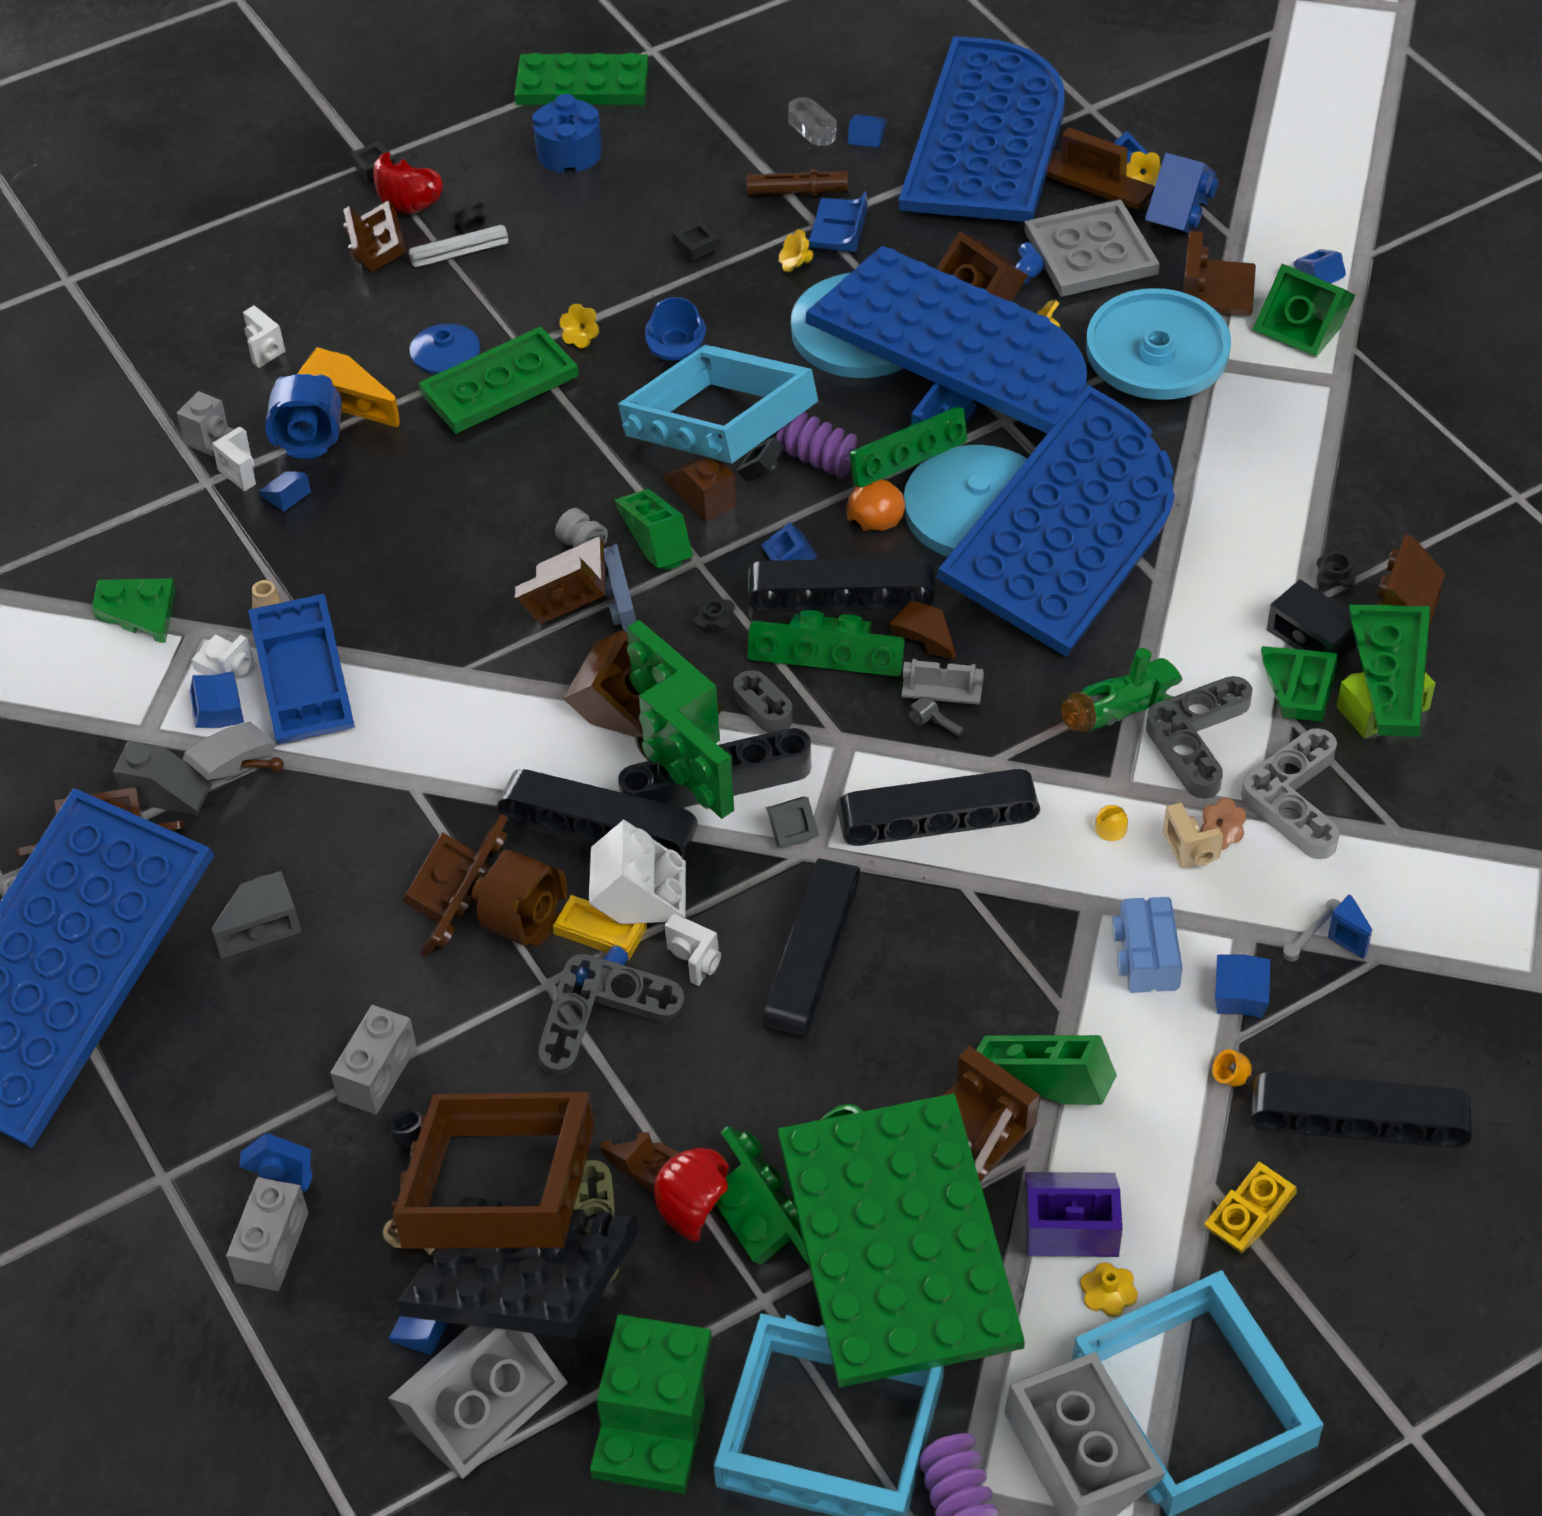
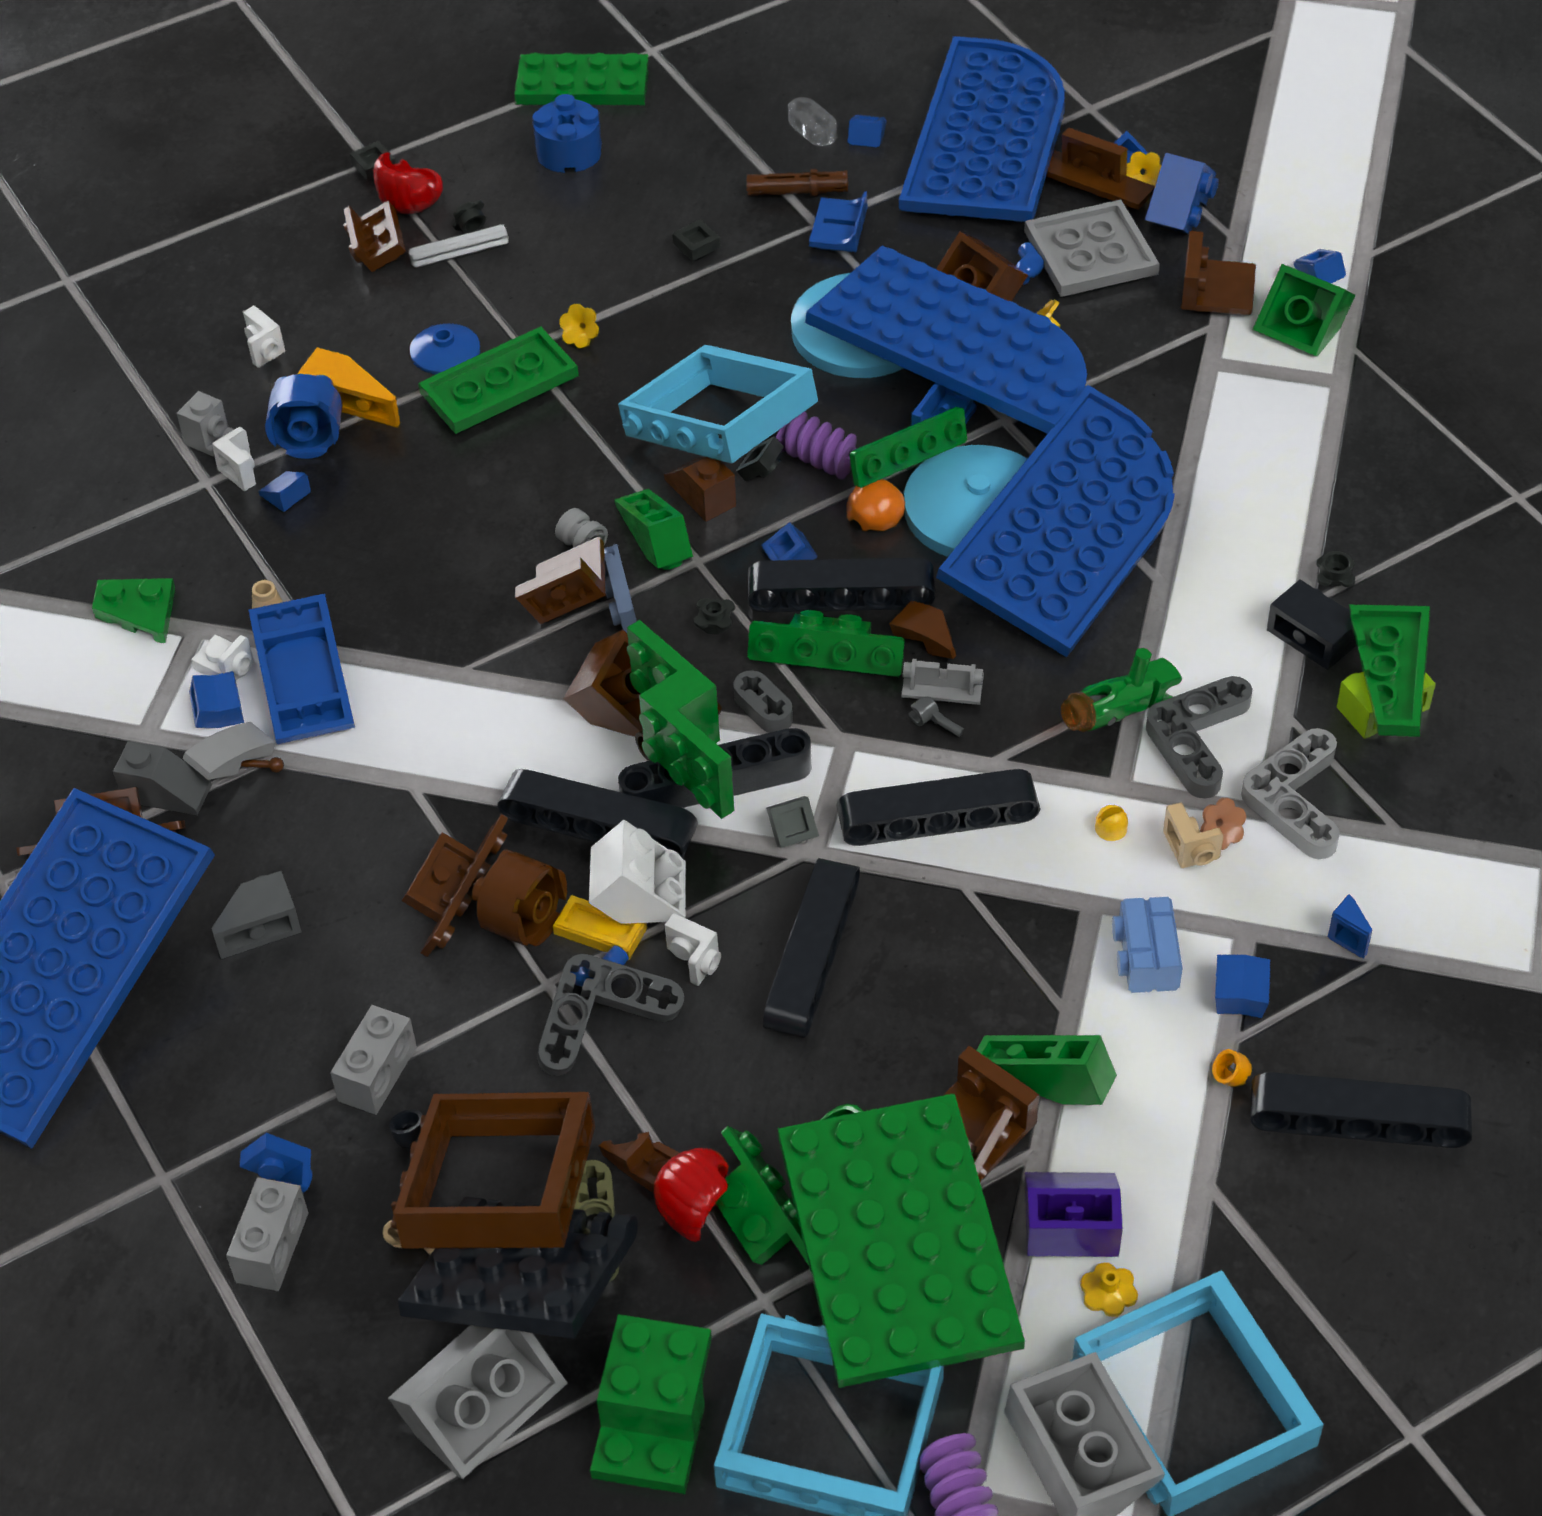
blue slope [389,1315,448,1356] -> none
blue piece [645,297,706,361] -> none
yellow plant [779,229,813,272] -> none
medium azure dish [1086,288,1231,400] -> none
yellow slope [1204,1162,1297,1253] -> none
green wing [1261,646,1338,722] -> none
light grey hinge [1283,899,1341,962] -> none
reddish brown slope [1376,534,1445,628] -> none

